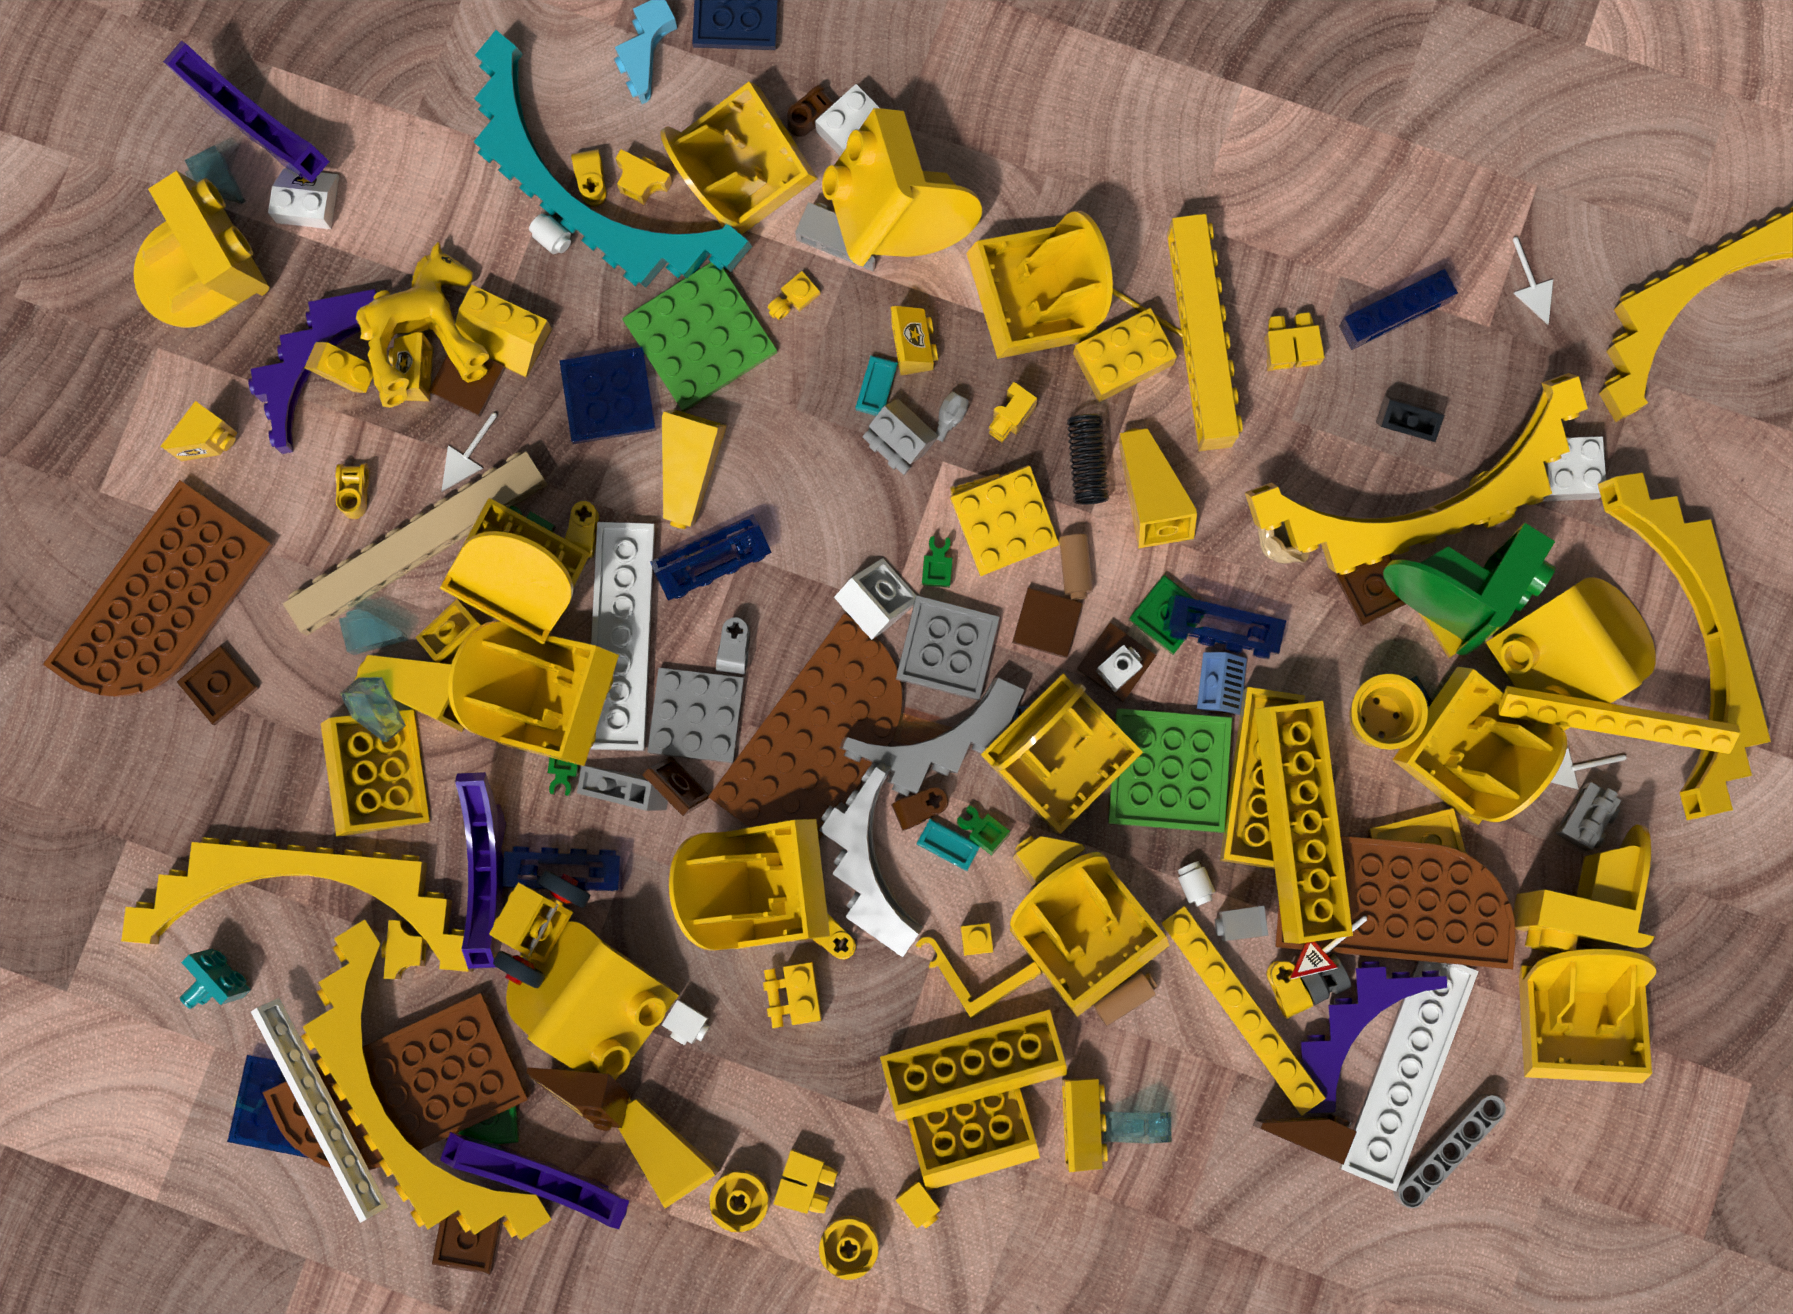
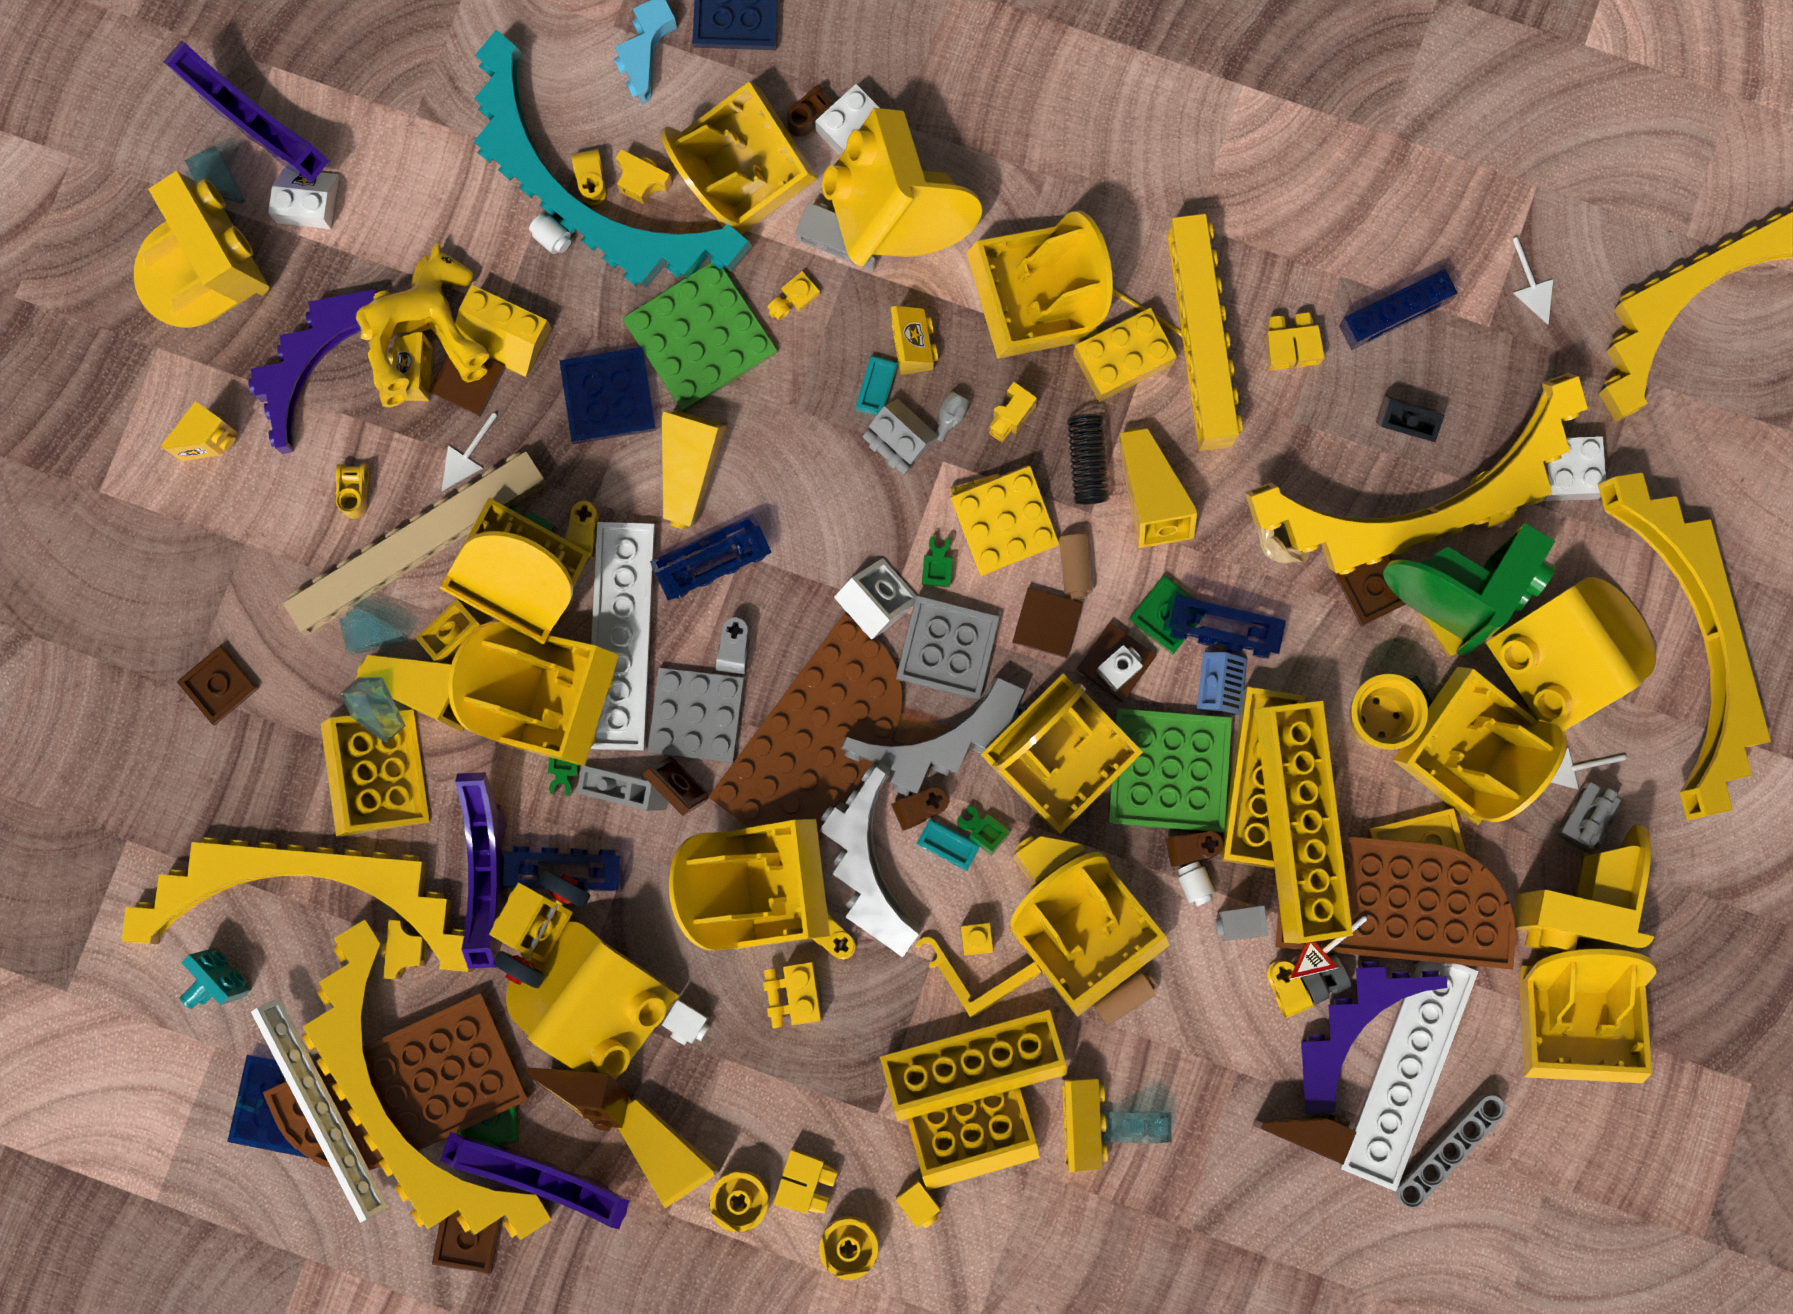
dark orange plate [43,480,273,697] -> none
yellow brick [304,342,373,393] -> none
yellow plate [1161,906,1326,1116] -> none
yellow plate [1498,686,1740,754] -> none
none -> reddish brown piece [1165,831,1223,867]

